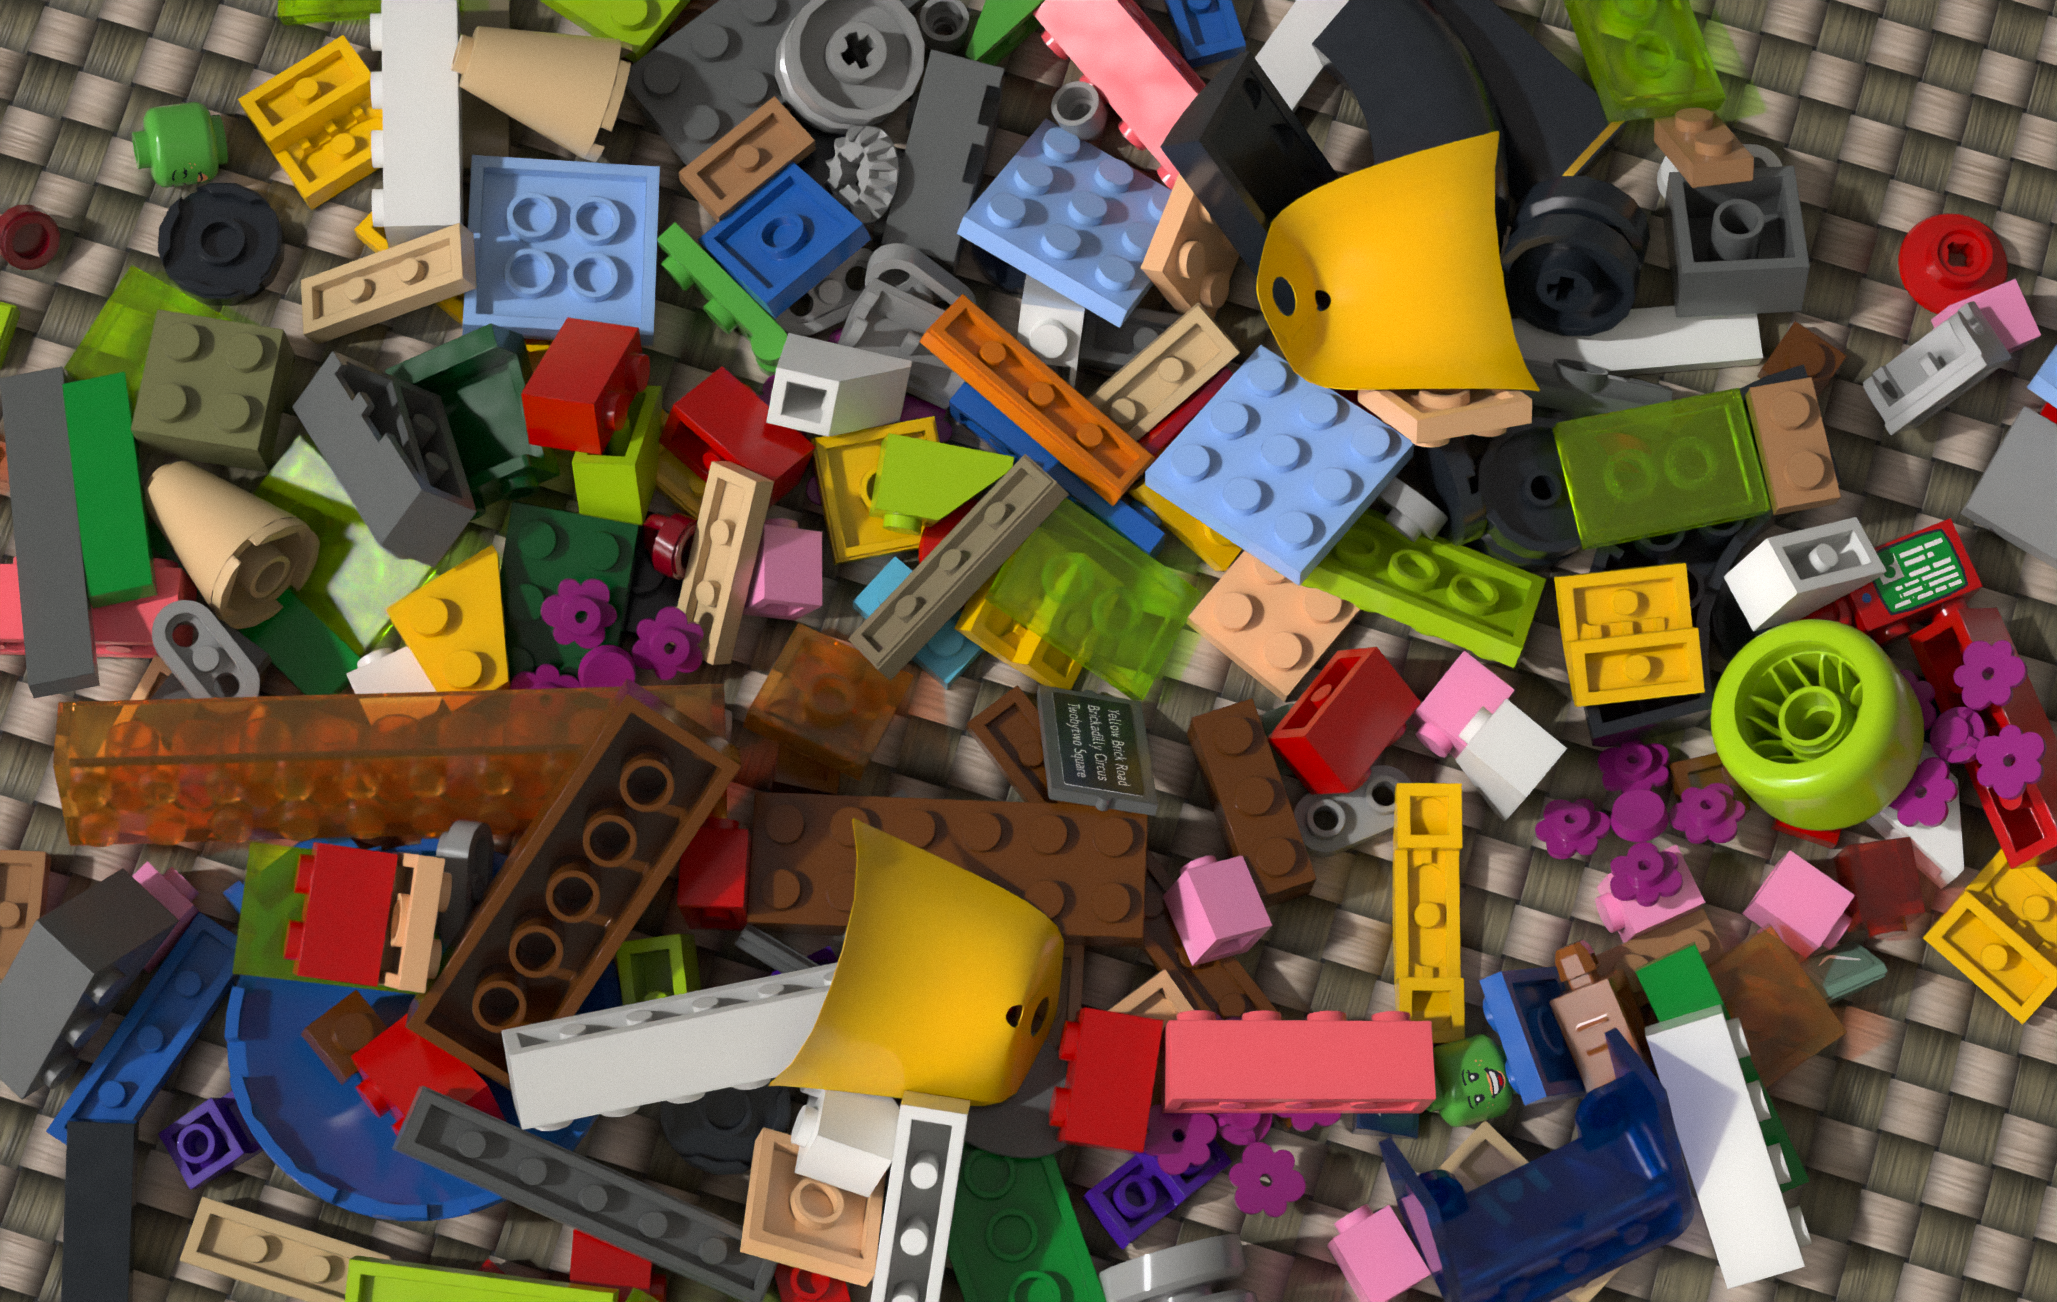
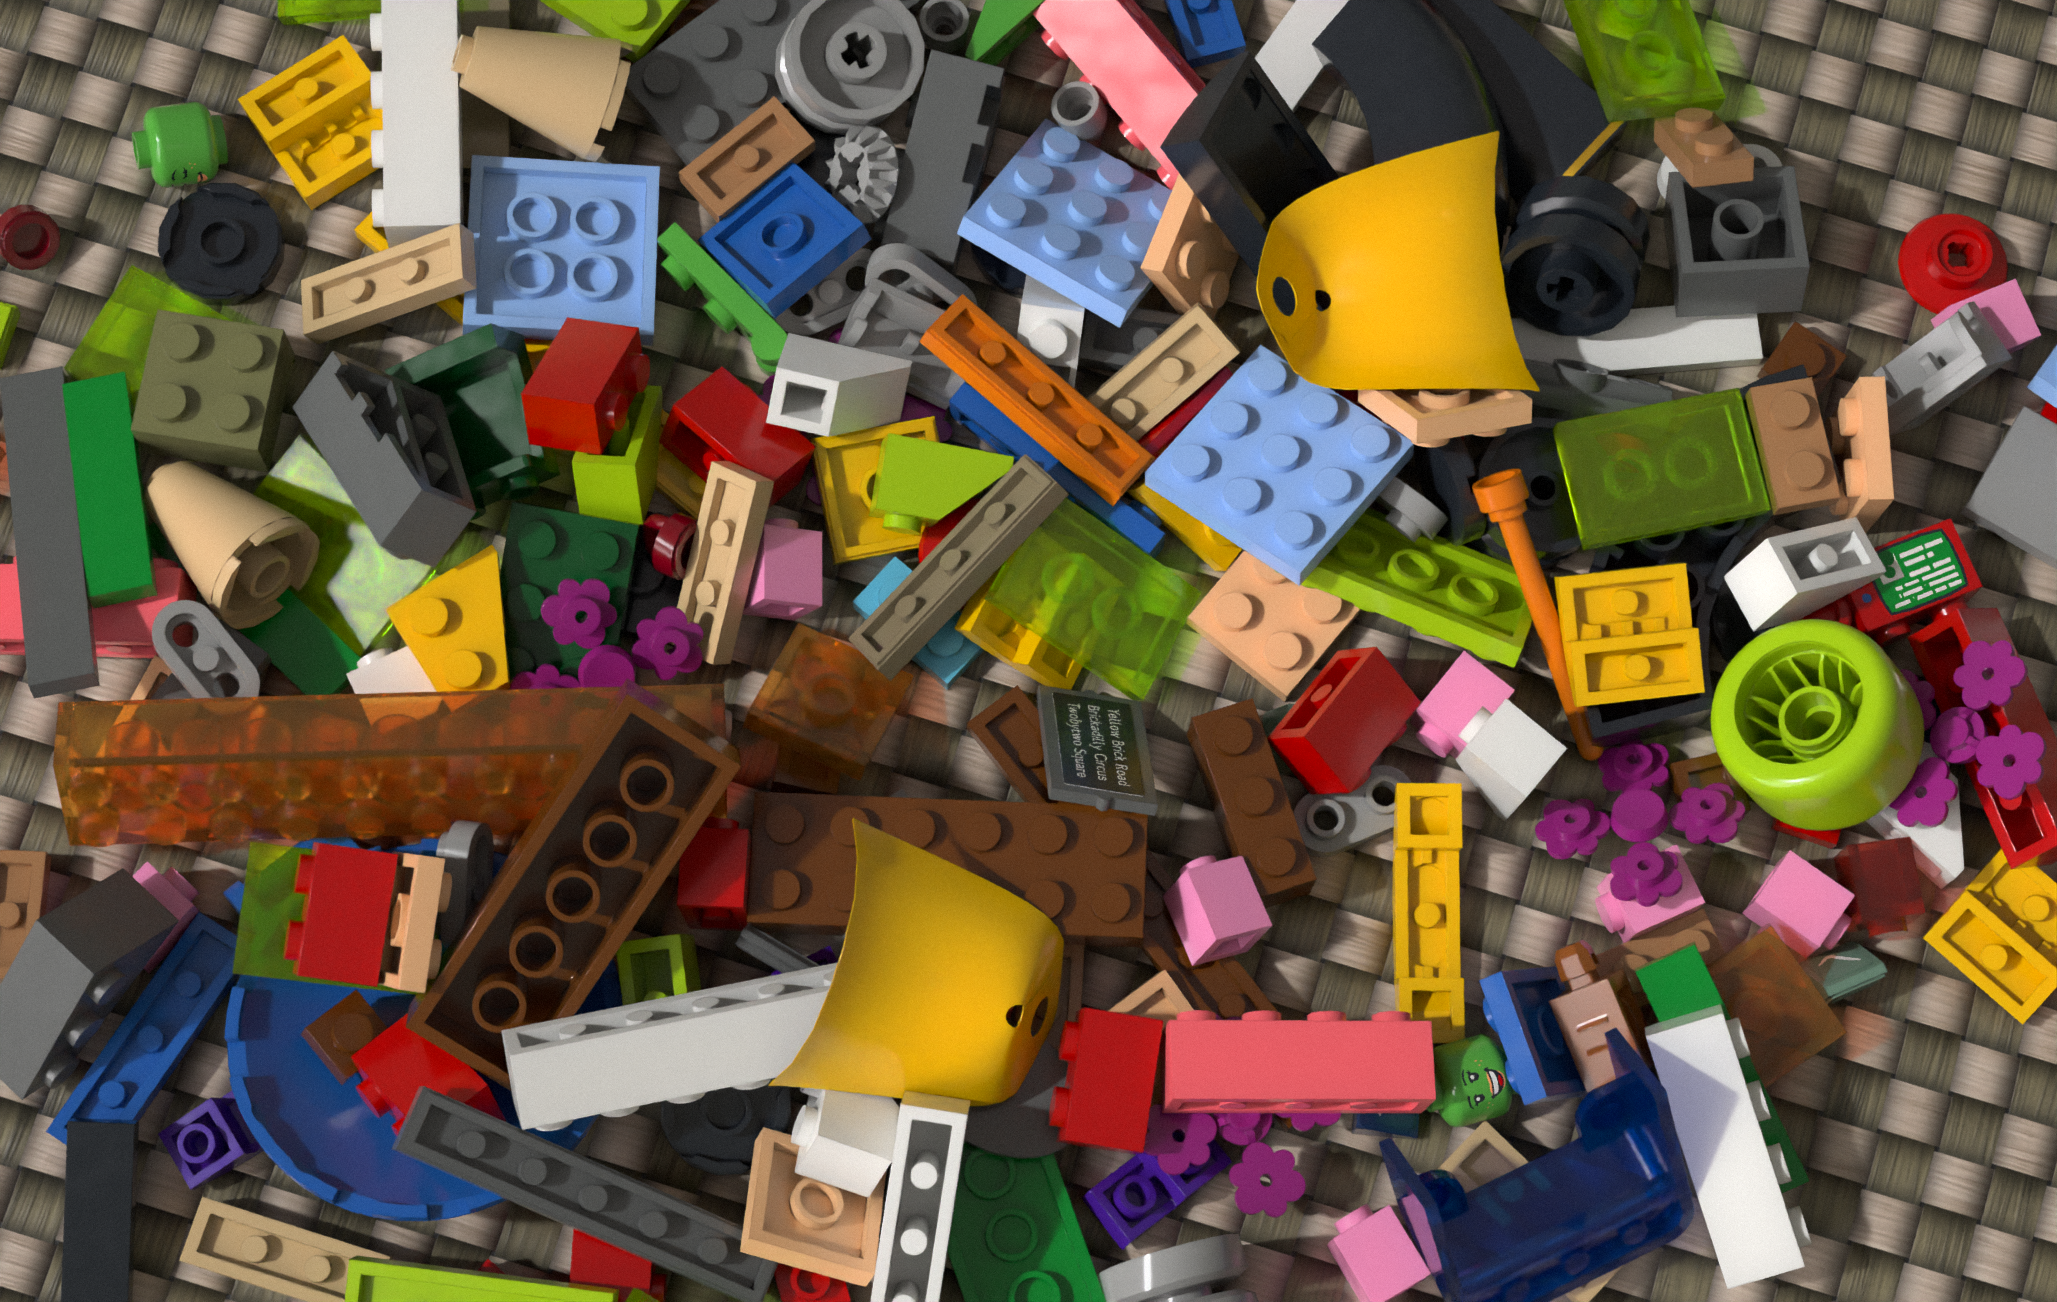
none -> orange piece [1472,469,1604,761]
none -> light nougat plate [1824,376,1894,533]

